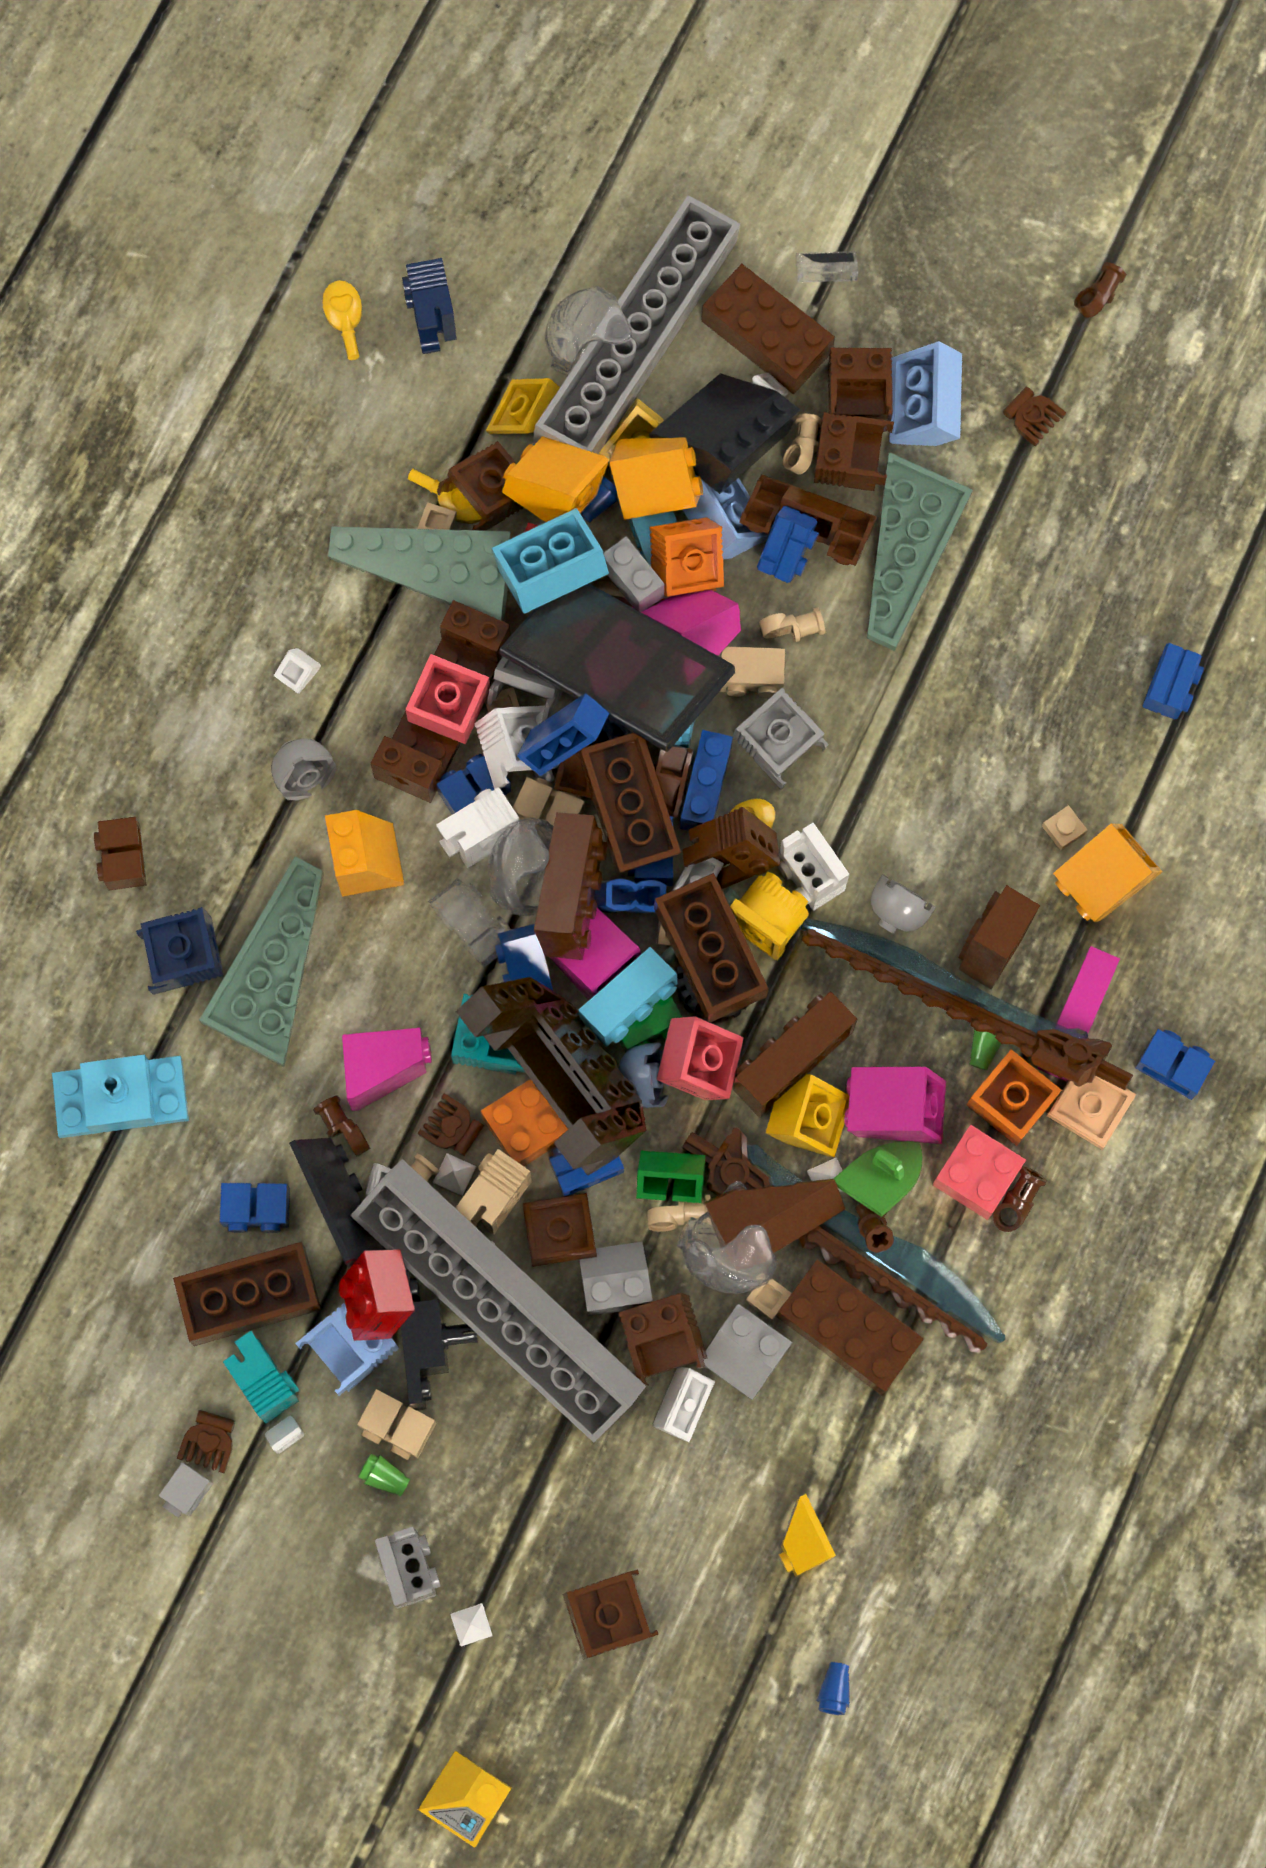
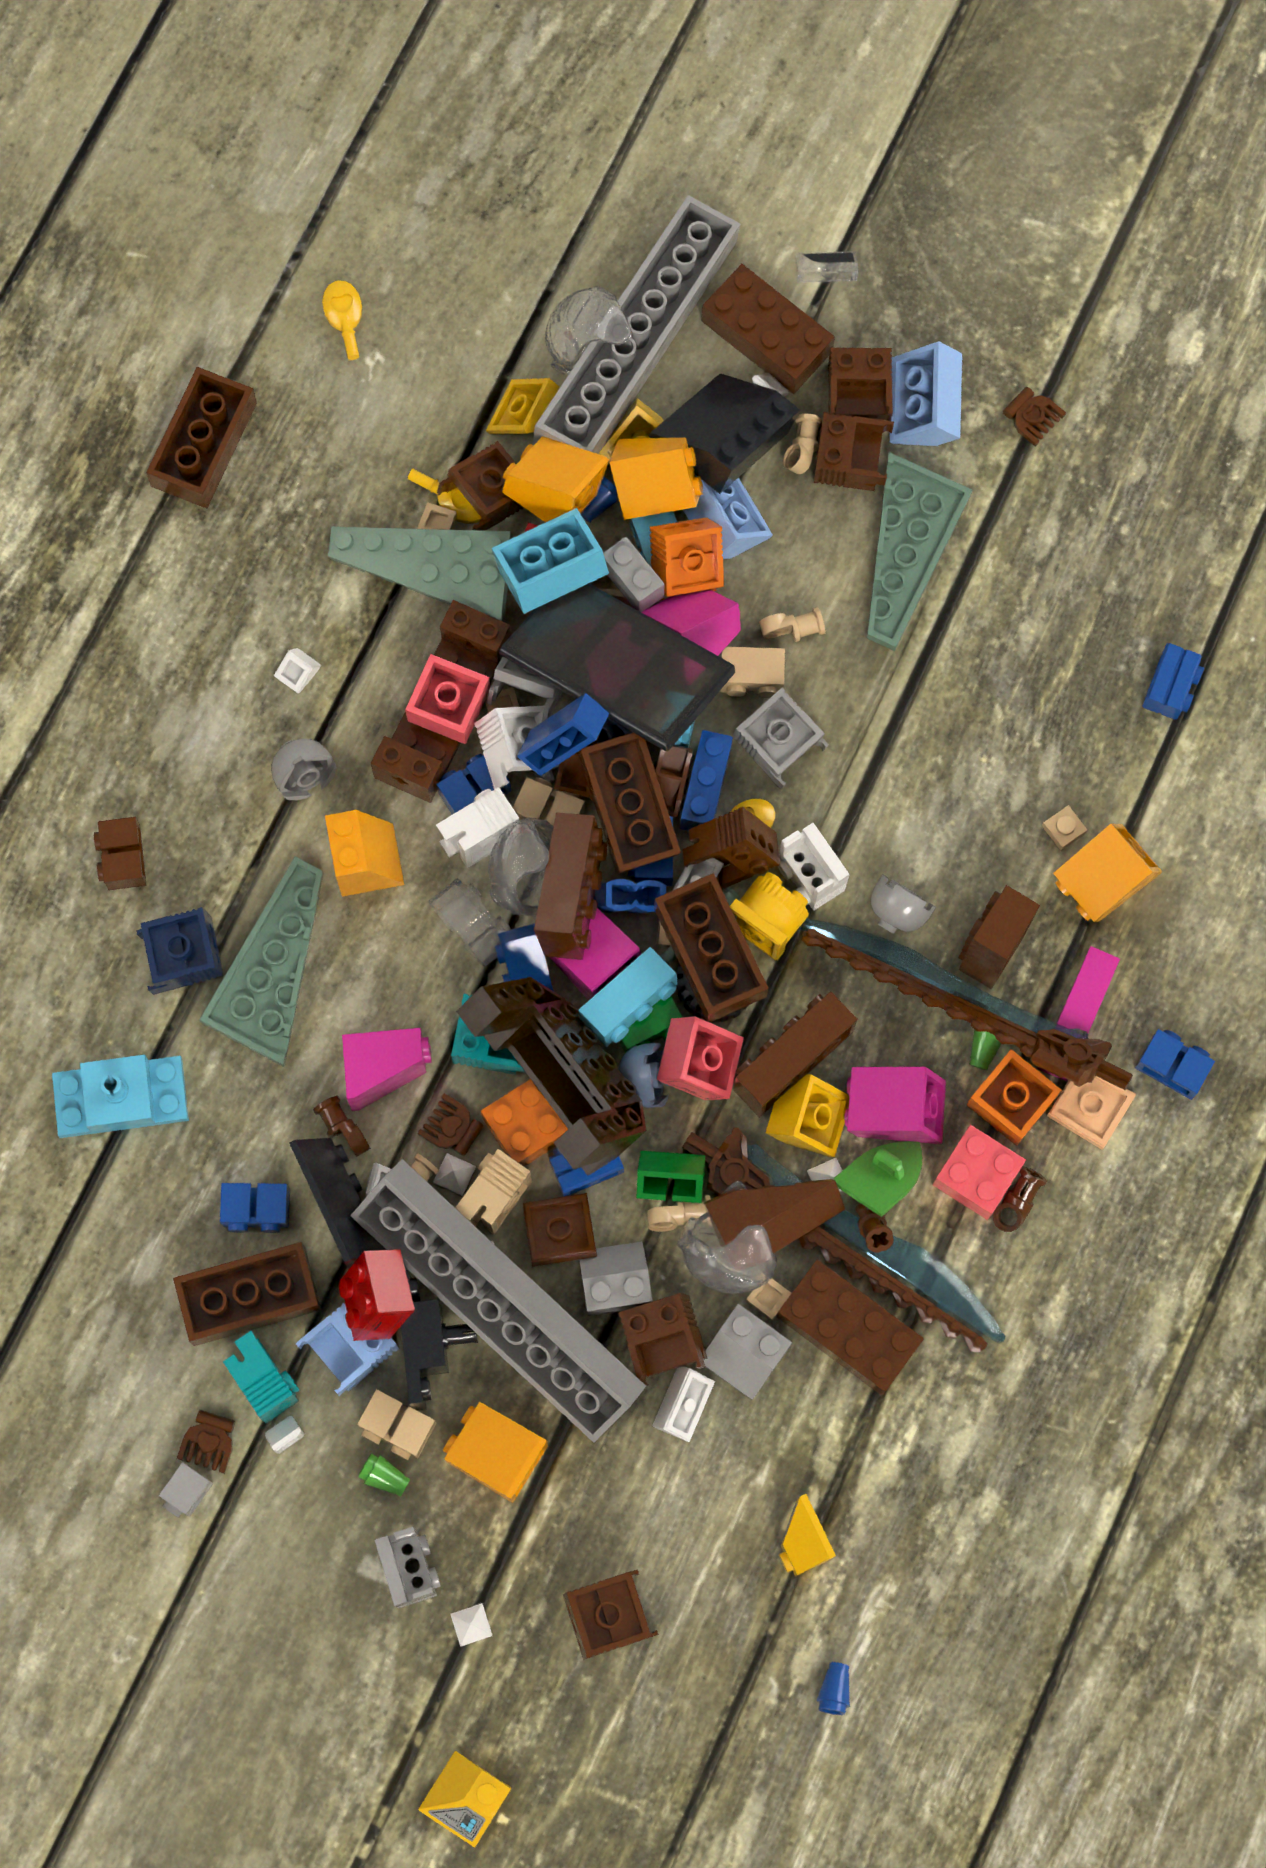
dark blue piece [402,258,457,354] -> none
reddish brown bracket [739,474,877,566] -> none
blue brick [757,506,819,583] -> none
reddish brown connector [1074,262,1127,318] -> none
none -> reddish brown brick [146,367,257,509]
none -> light orange slope [443,1402,548,1503]

